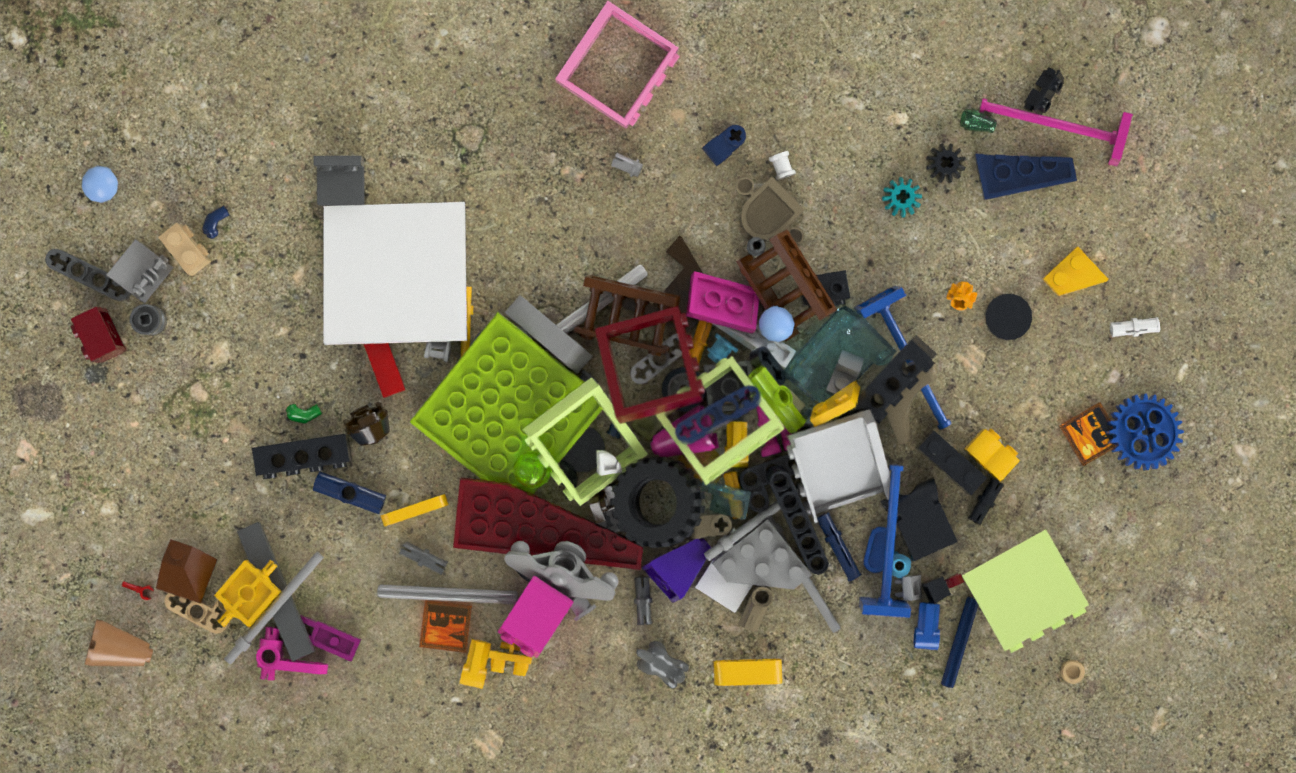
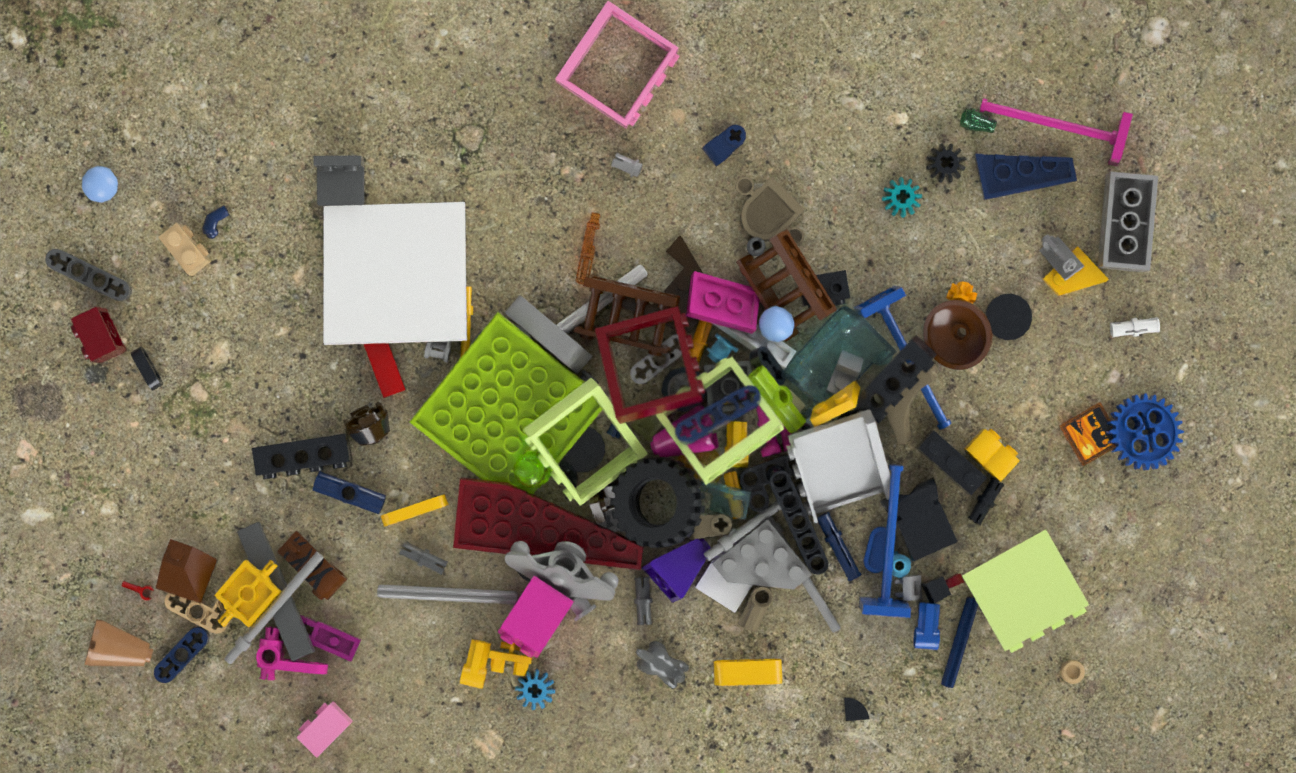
light grey hinge [106,239,174,304] -> none
dark grey wheel [130,304,167,336] -> none
green arm [286,404,323,424] -> none
clear orange tile [419,600,472,653] -> none
white tile [597,450,622,475] -> none
white bush [768,151,796,180] -> none
black hinge [1024,67,1064,115] -> none
none -> black beam [130,346,163,391]
none -> dark blue beam [154,627,210,683]
none -> reddish brown door [277,531,348,600]
none -> bright pink brick [297,701,353,758]
none -> dark azure gear [515,669,556,710]
none -> clear orange piece [575,212,601,285]
none -> black tile [844,697,870,721]
none -> reddish brown dish [923,300,992,370]
none -> light grey hinge [1039,235,1085,281]
none -> light grey brick [1097,172,1158,272]

